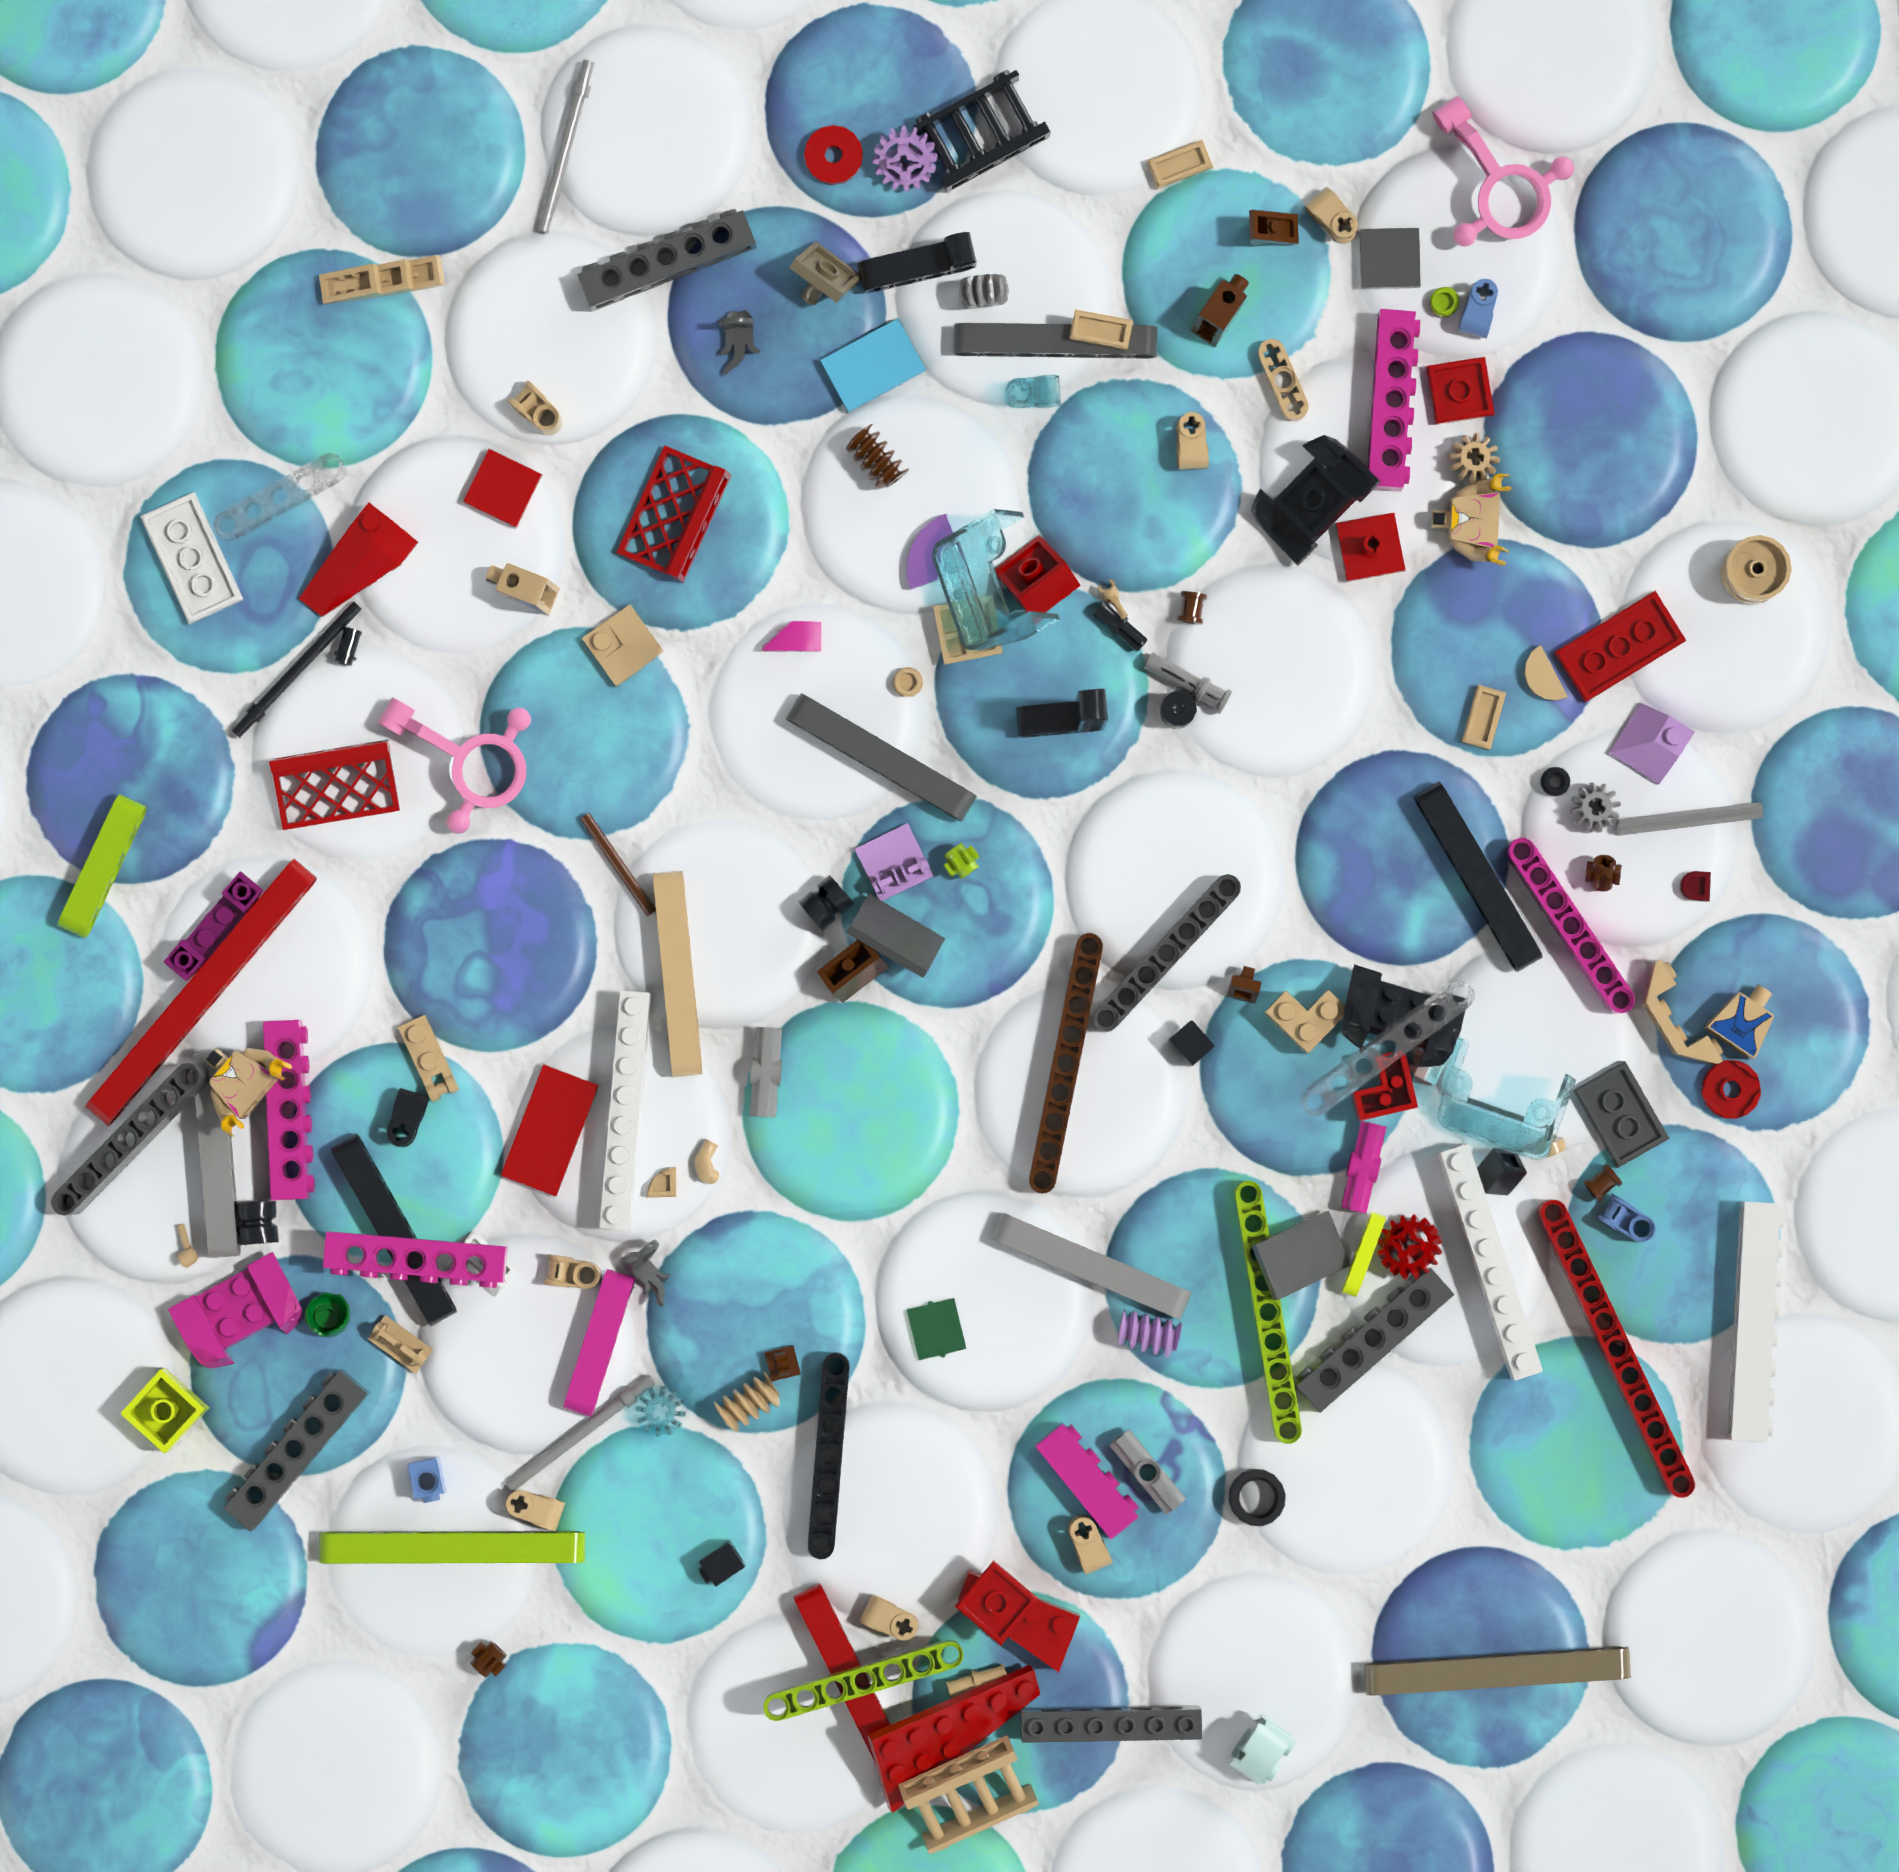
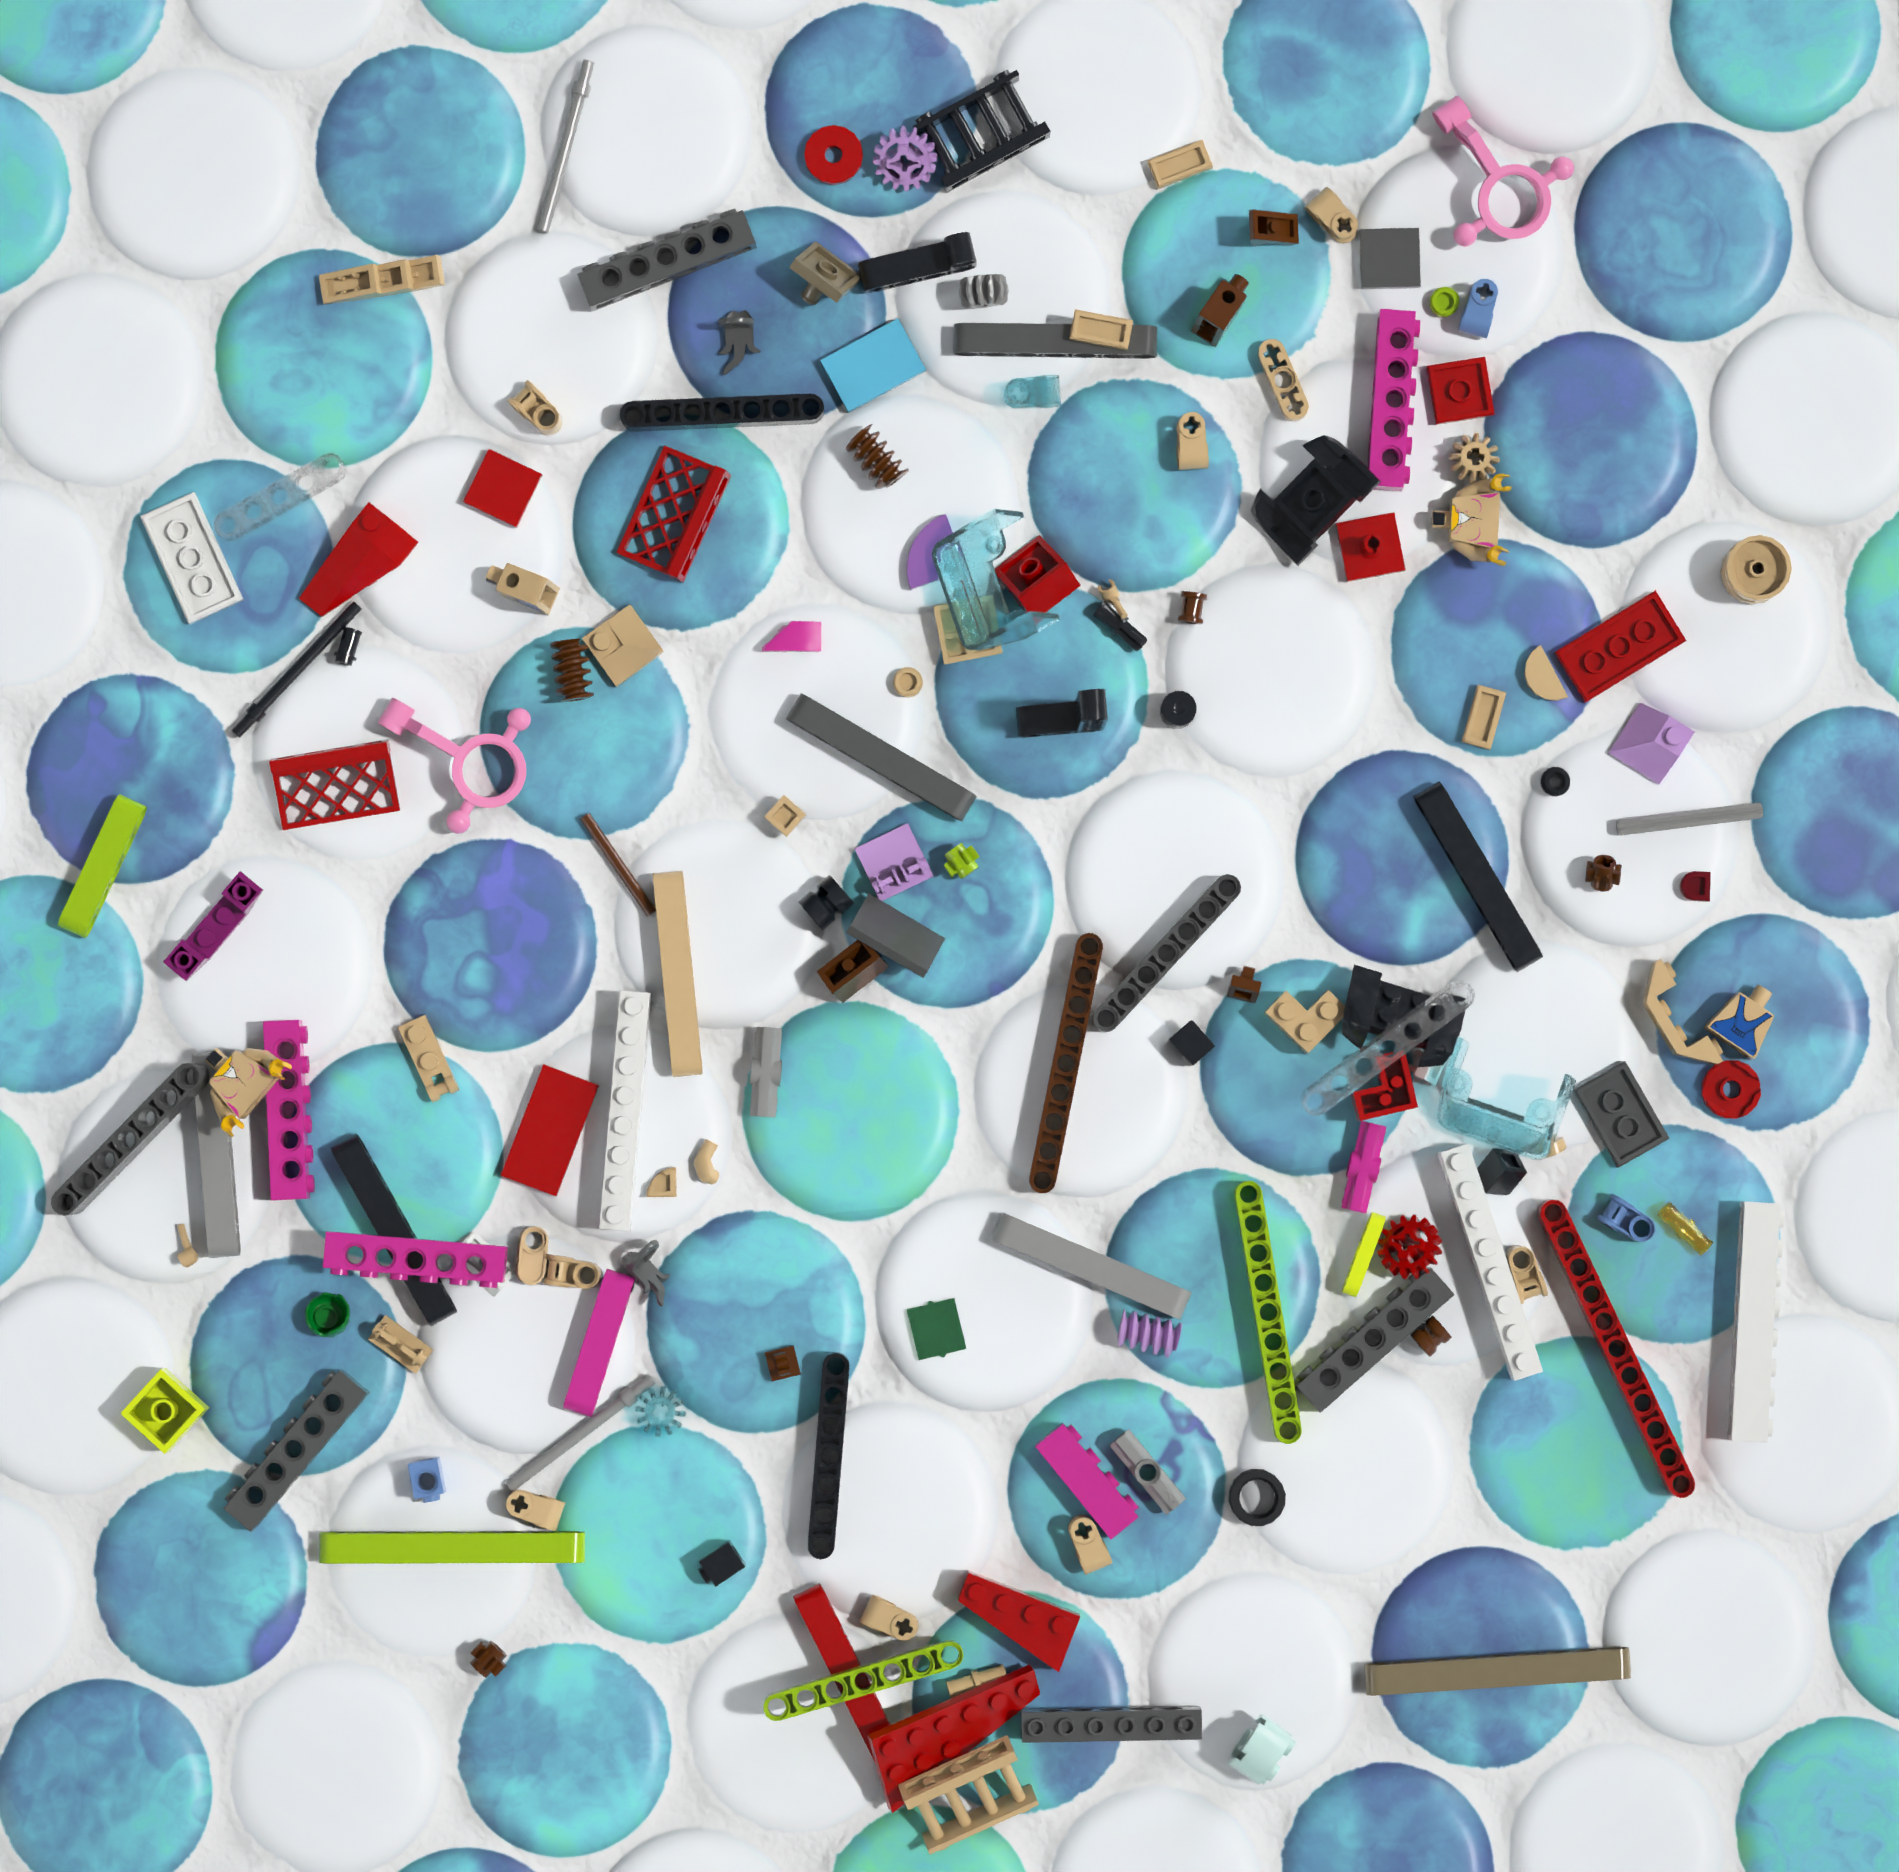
red beam [85,859,317,1126] -> none
dark pink piece [168,1252,303,1369] -> none
black wheel [237,1201,279,1245] -> none
black piece [387,1088,429,1147] -> none
tan piece [714,1371,780,1432] -> none
red tile [955,1560,1040,1646] -> none
light grey pin [1144,652,1233,714] -> none
dark grey tile [1251,1210,1351,1301] -> none
dark pink beam [1506,838,1635,1014] -> none
light grey gear [1570,782,1621,833] -> none
reddish brown bush [1583,1164,1623,1203] -> none
none -> tan piece [515,1226,549,1285]
none -> reddish brown piece [550,639,594,702]
none -> black beam [619,393,825,432]
none -> tan tile [764,795,806,837]
none -> reddish brown wheel [1410,1315,1452,1357]
none -> tan piece [1505,1245,1548,1304]
none -> clear yellow pin [1657,1201,1714,1256]

